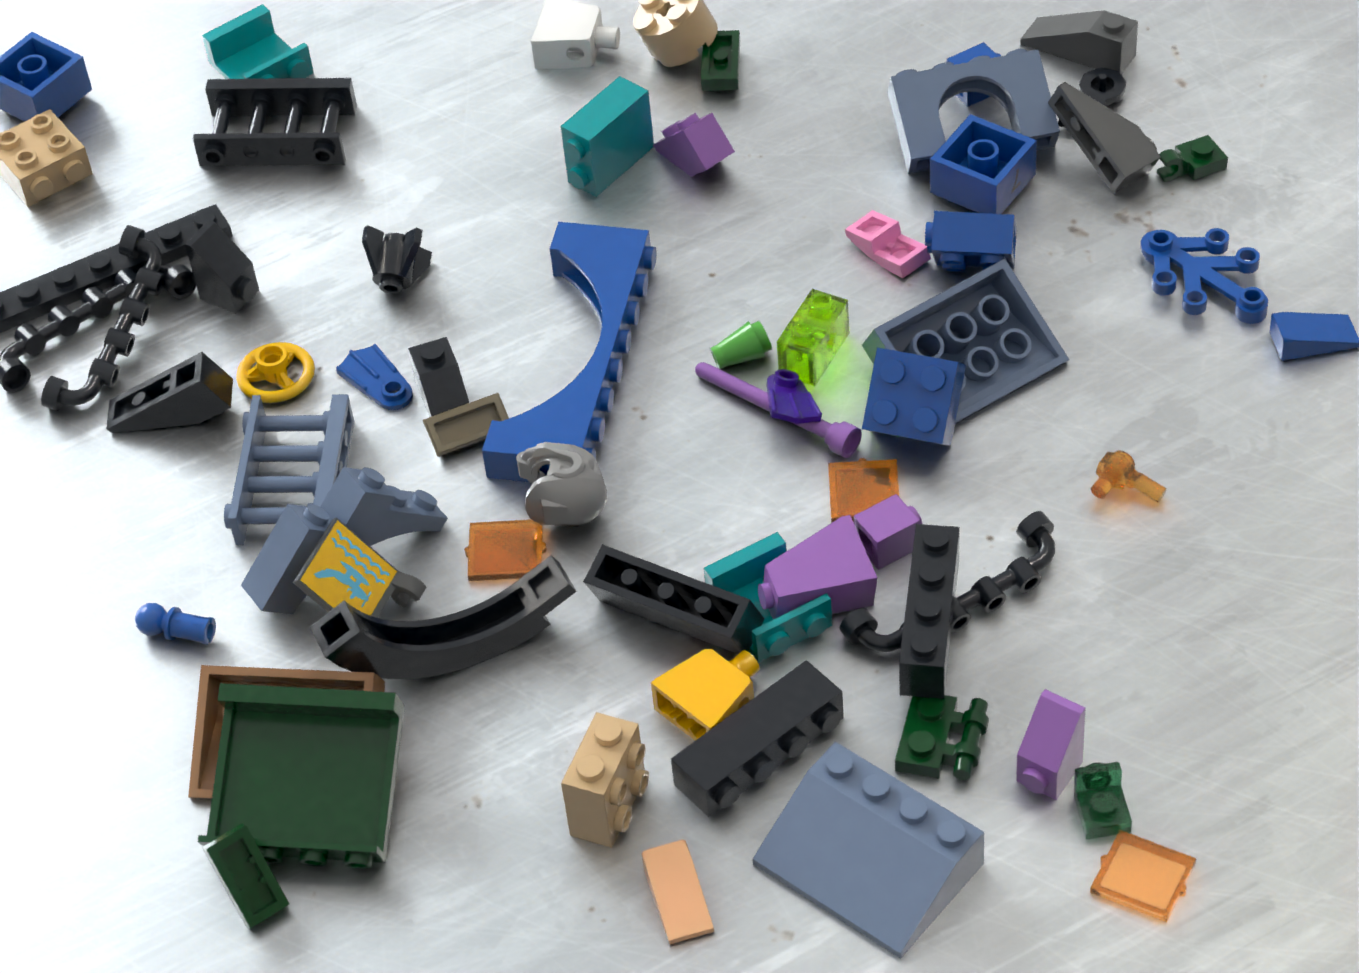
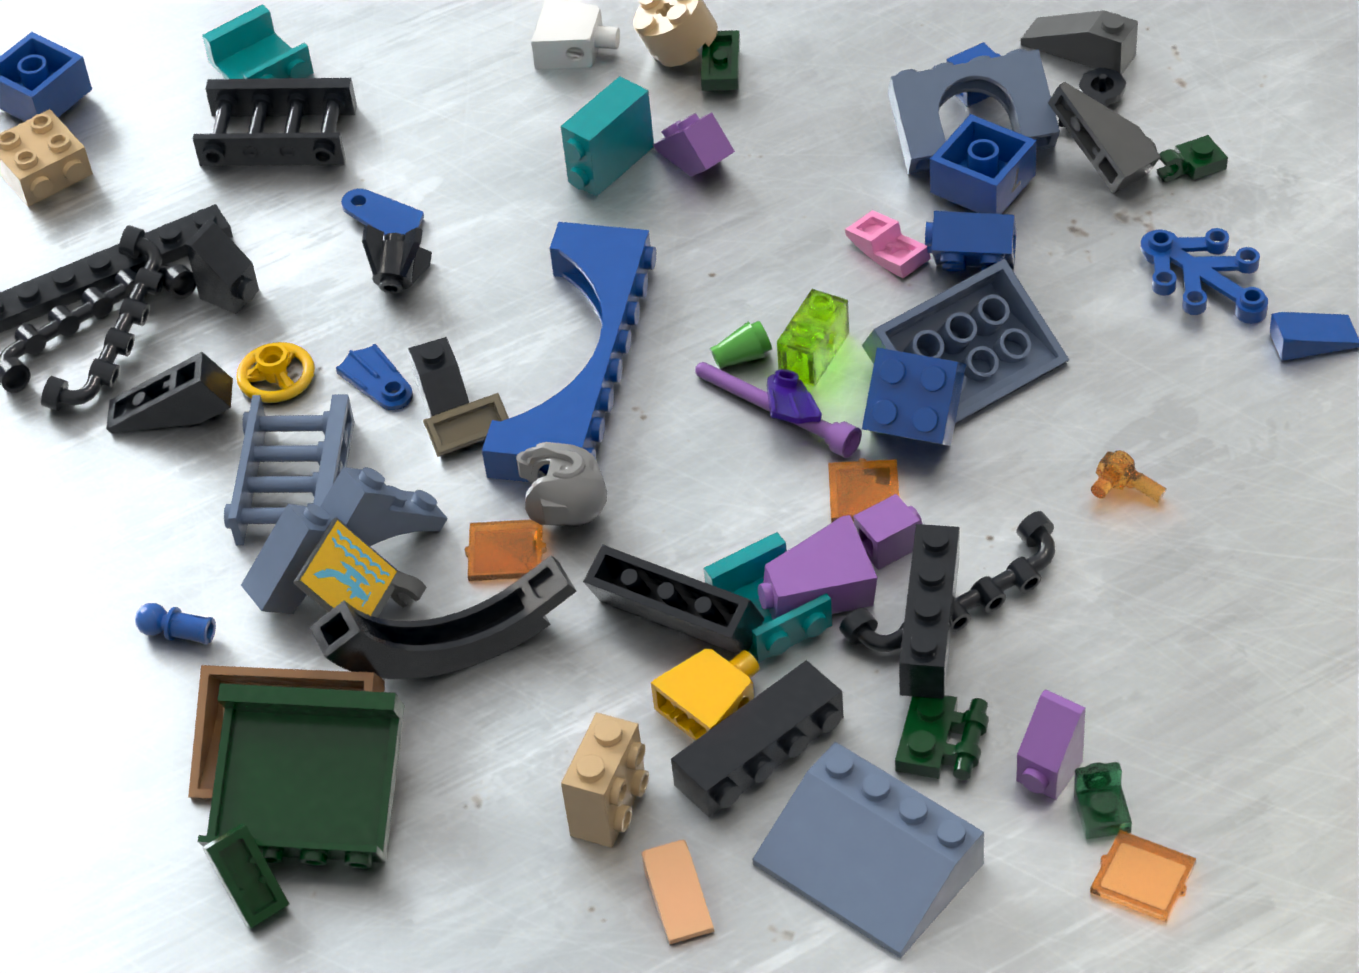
none -> blue piece [341,189,424,235]

